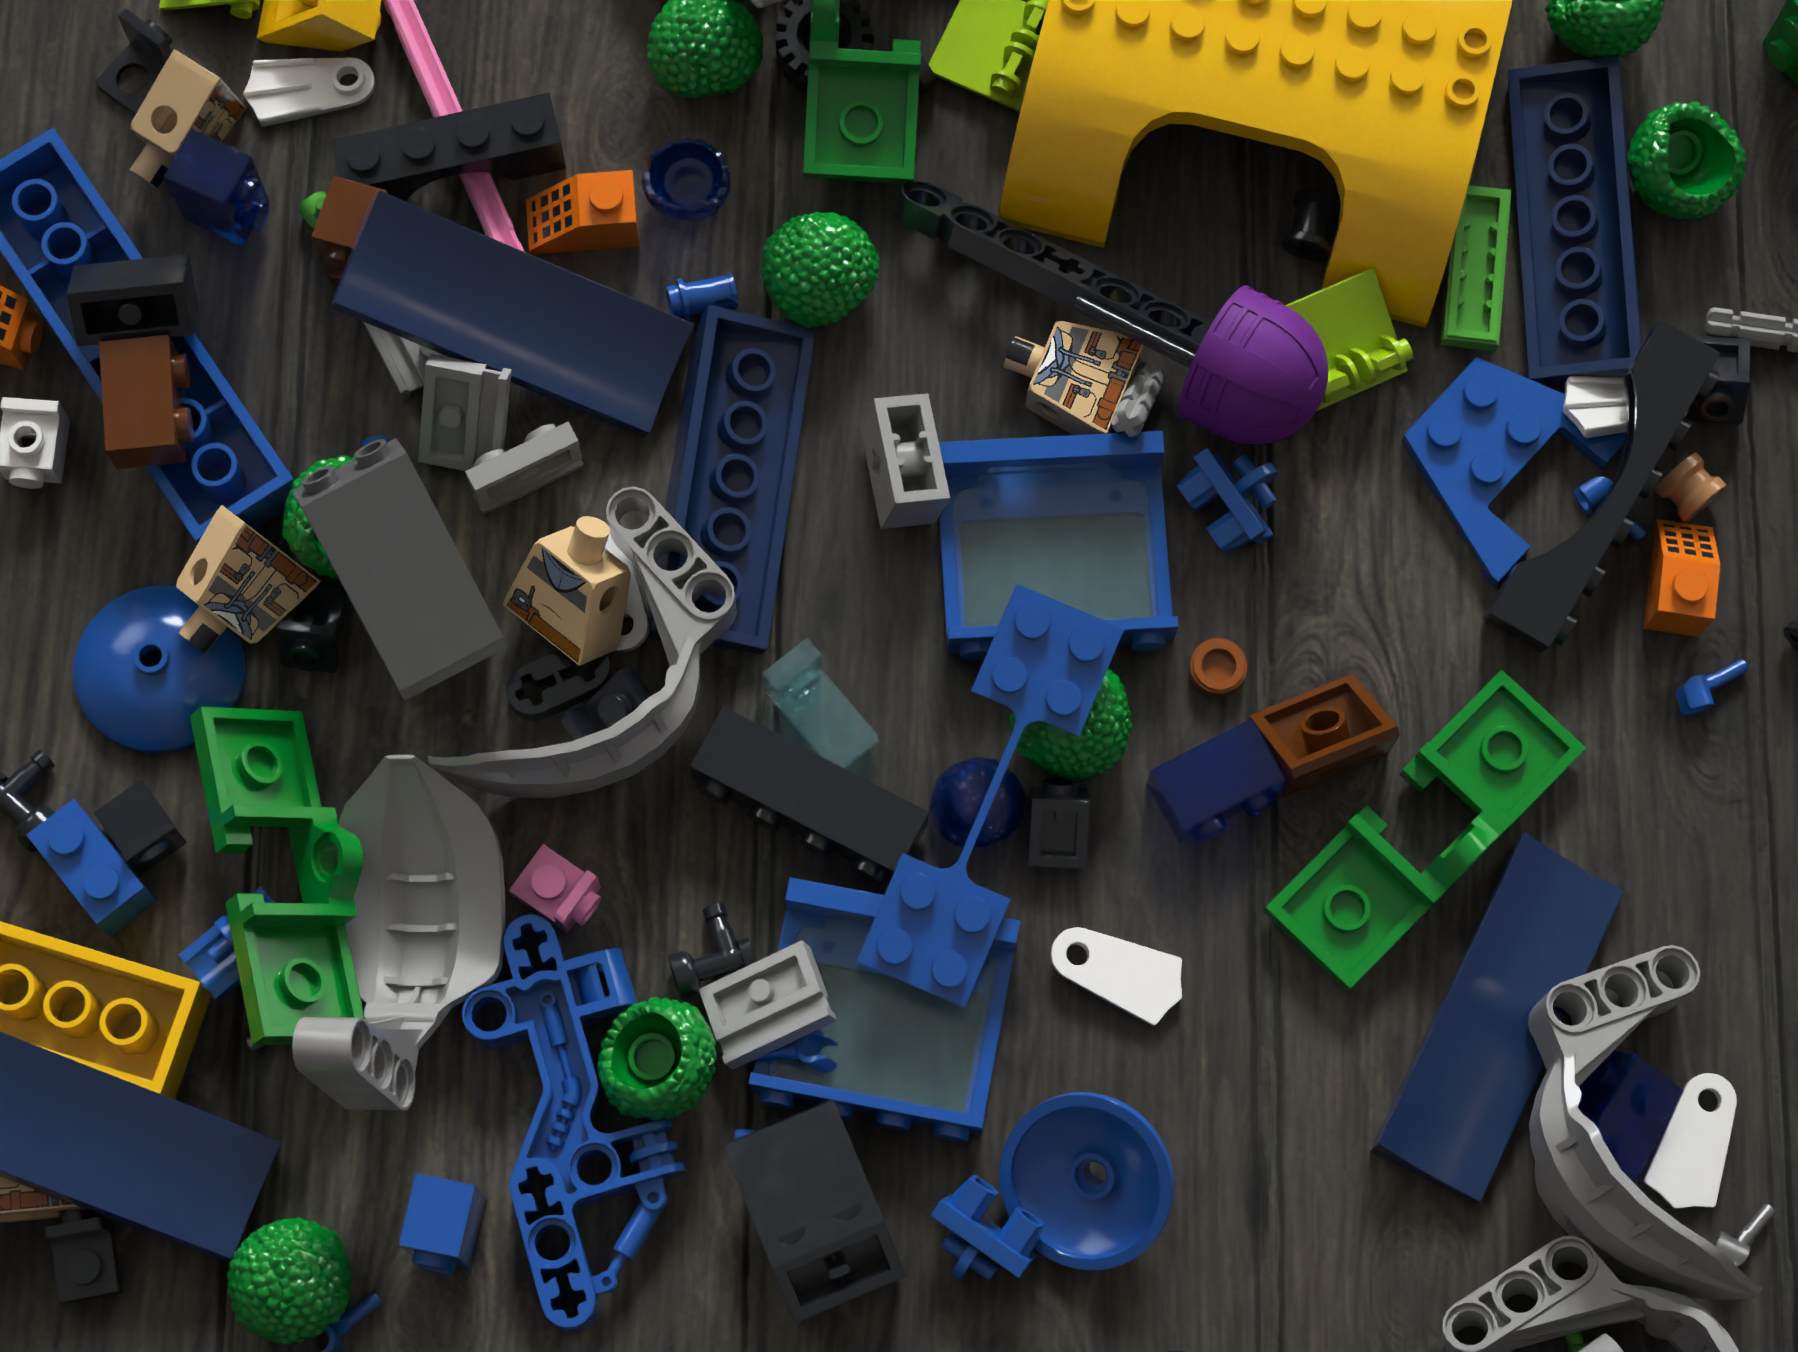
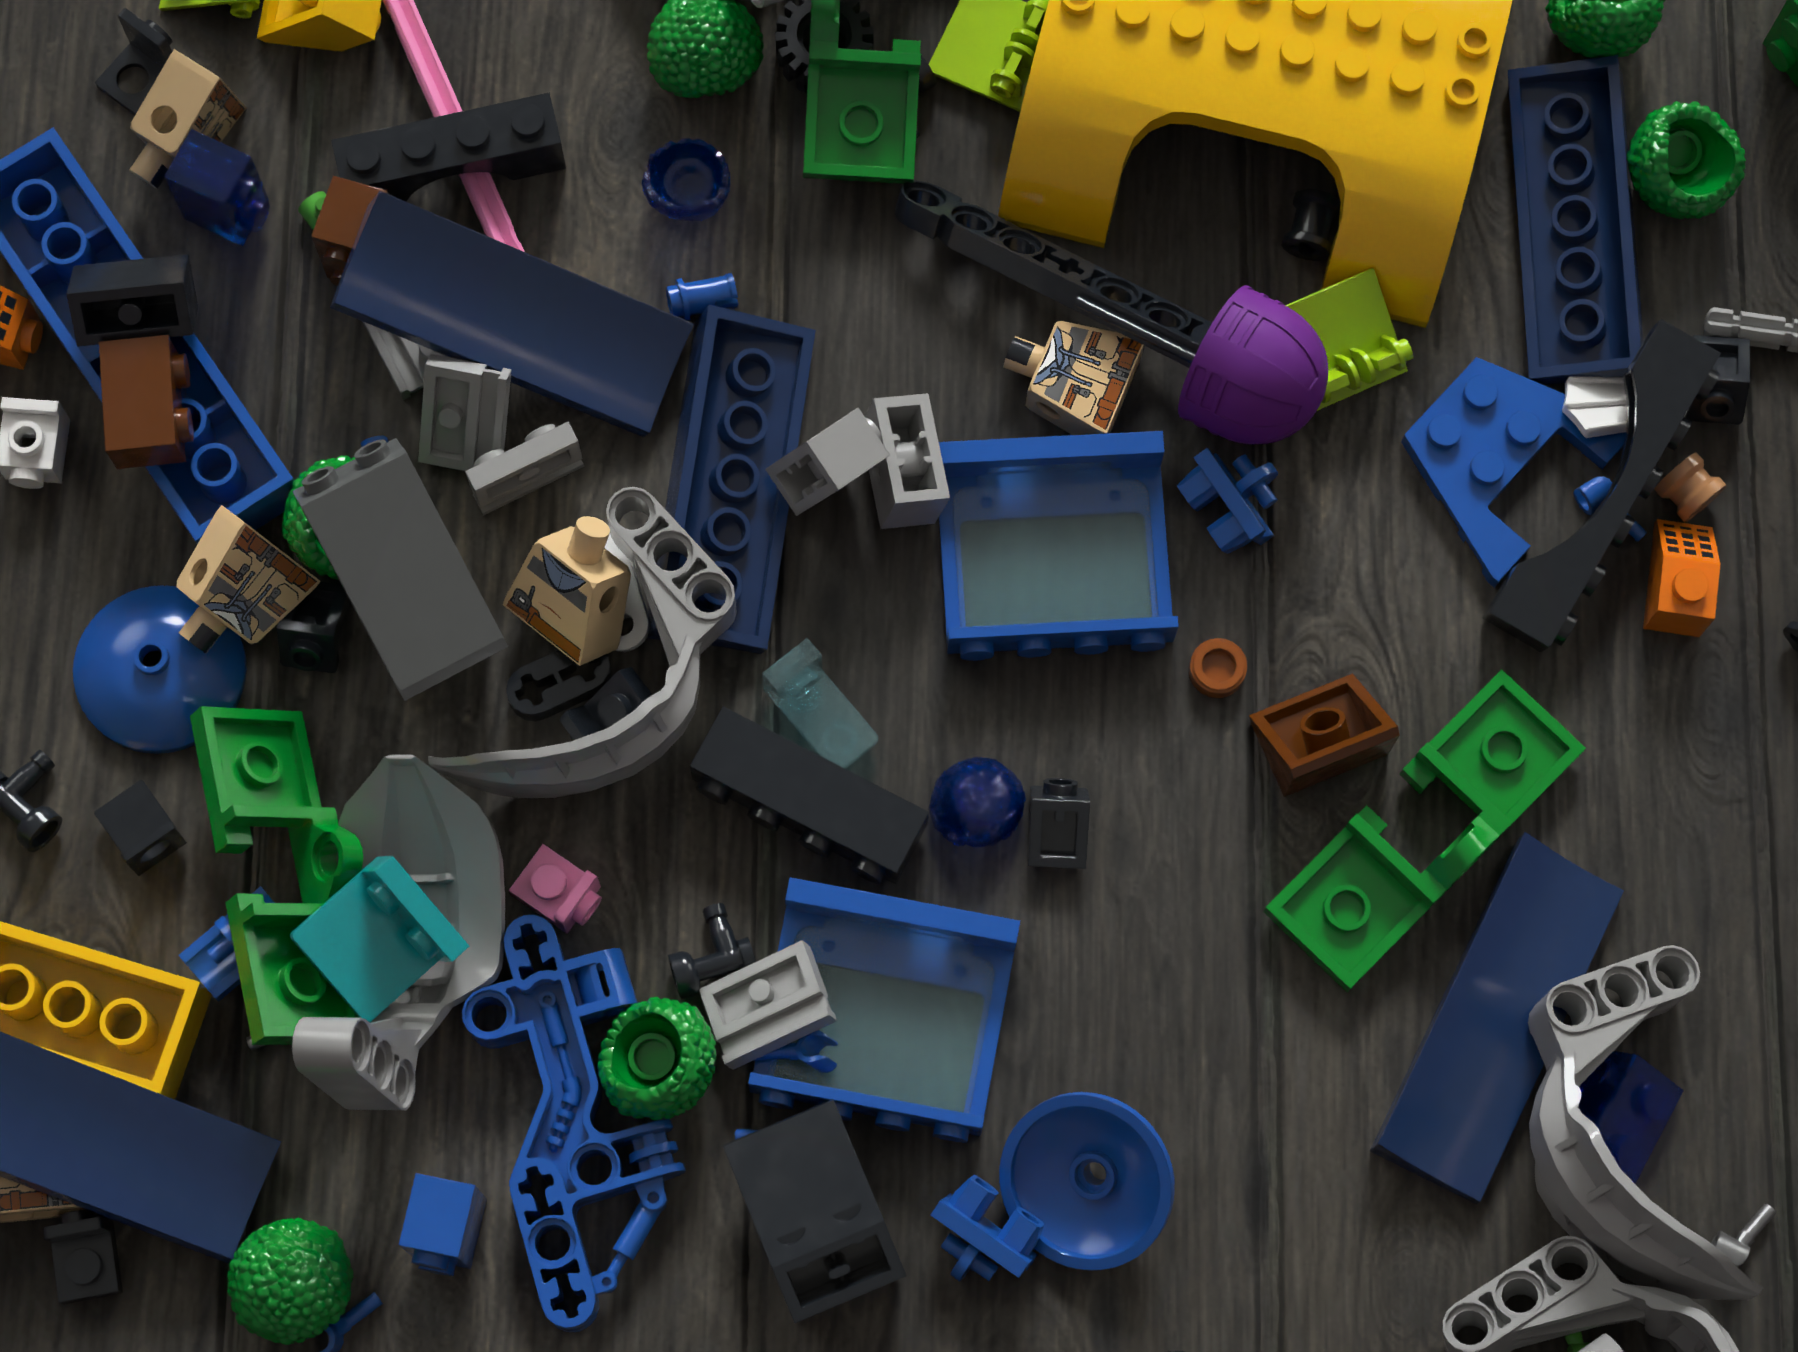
blue brick [26,798,157,937] -> none
white piece [243,57,375,127] -> none
orange slope [526,170,640,255] -> none
green hair [760,212,879,328] -> none
blue hinge [856,583,1124,1008] -> none
green hair [1009,669,1132,780] -> none
white piece [1050,927,1182,1026] -> none
light grey axle [1111,362,1165,437] -> none
clear blue brick [1146,719,1286,843] -> none
bright green plate [1440,185,1511,352] -> none
white piece [1643,1073,1737,1209] -> none
blue hand [1675,659,1749,716] -> none
none -> teal bracket [290,856,470,1022]
none -> light grey brick [765,407,890,516]

